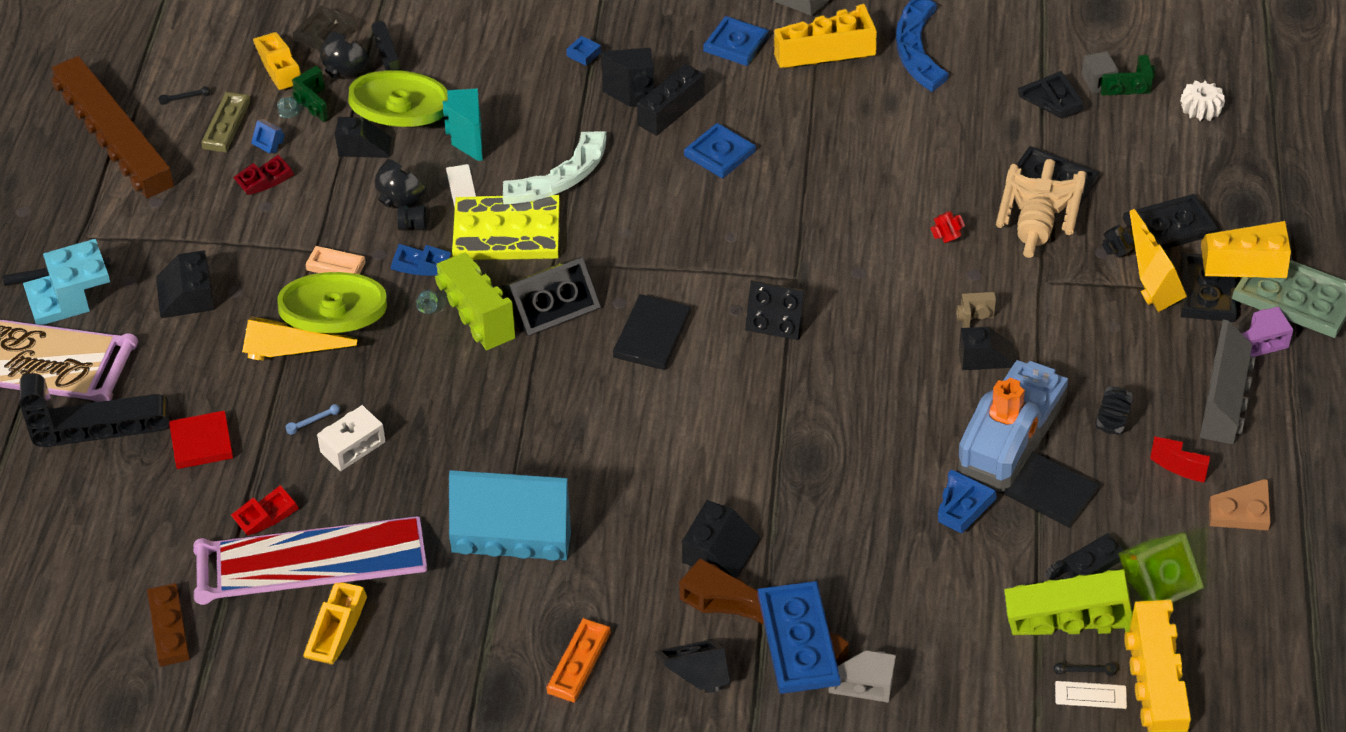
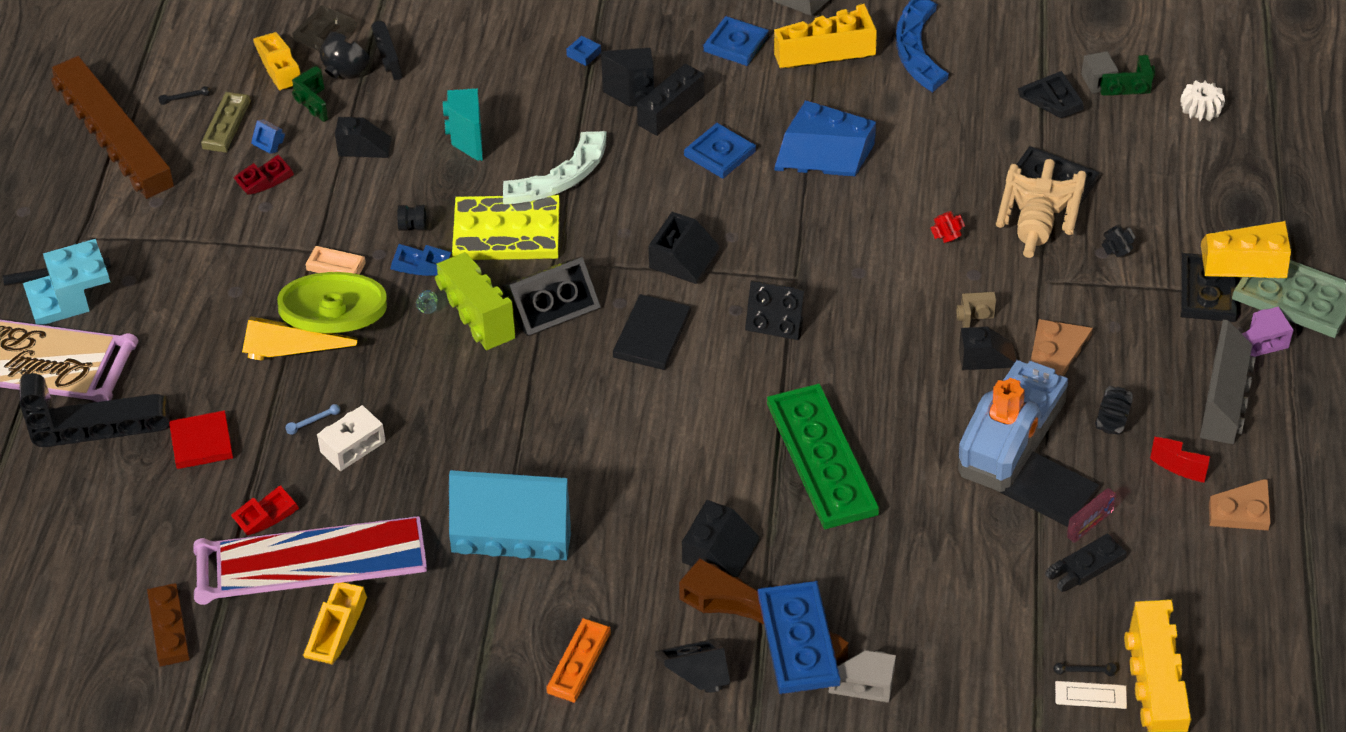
black slope [156,250,215,318] -> none
clear light blue hinge [277,96,298,118] -> none
lime dish [348,70,447,127] -> none
black cylinder [374,159,426,208] -> none
white sticker [446,164,476,207] -> none
blue wing [938,469,996,534] -> none
lime wedge [1004,570,1133,635] -> none
clear neon green slope [1118,533,1204,602] -> none
black tile [1123,194,1218,250] -> none
yellow wedge [1130,209,1187,312] -> none
none -> black slope [648,211,720,284]
none -> green plate [767,383,879,530]
none -> blue wedge [775,100,876,176]
none -> medium nougat wing [1031,319,1093,377]
none -> clear pink tile [1067,488,1116,543]

